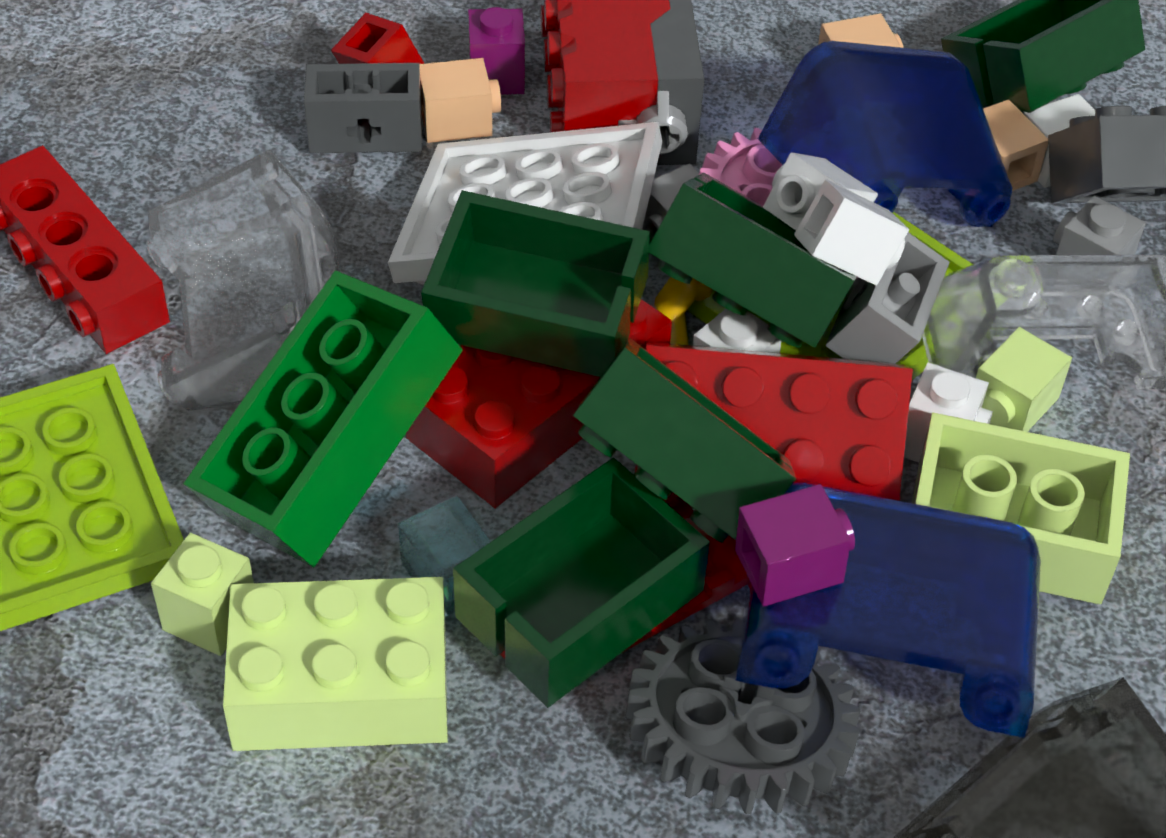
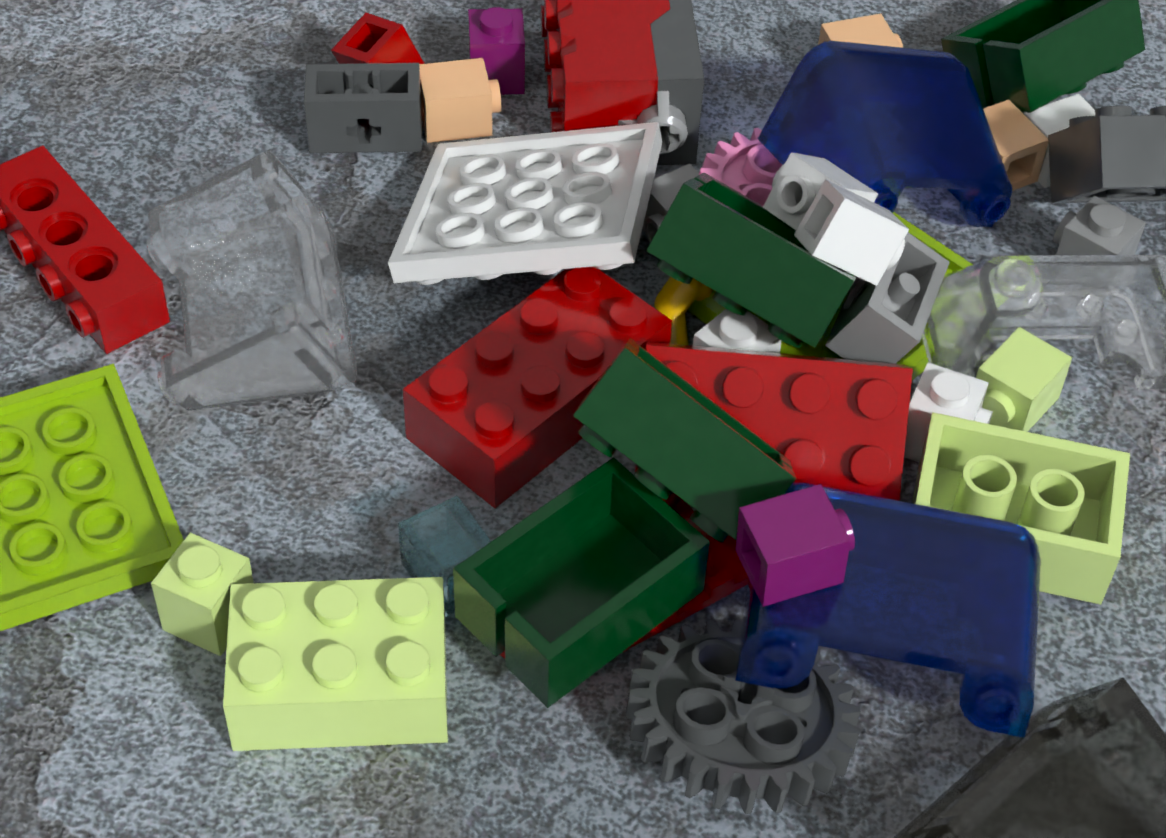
green brick [183,270,463,568] -> none
dark green piece [421,190,650,377] -> none

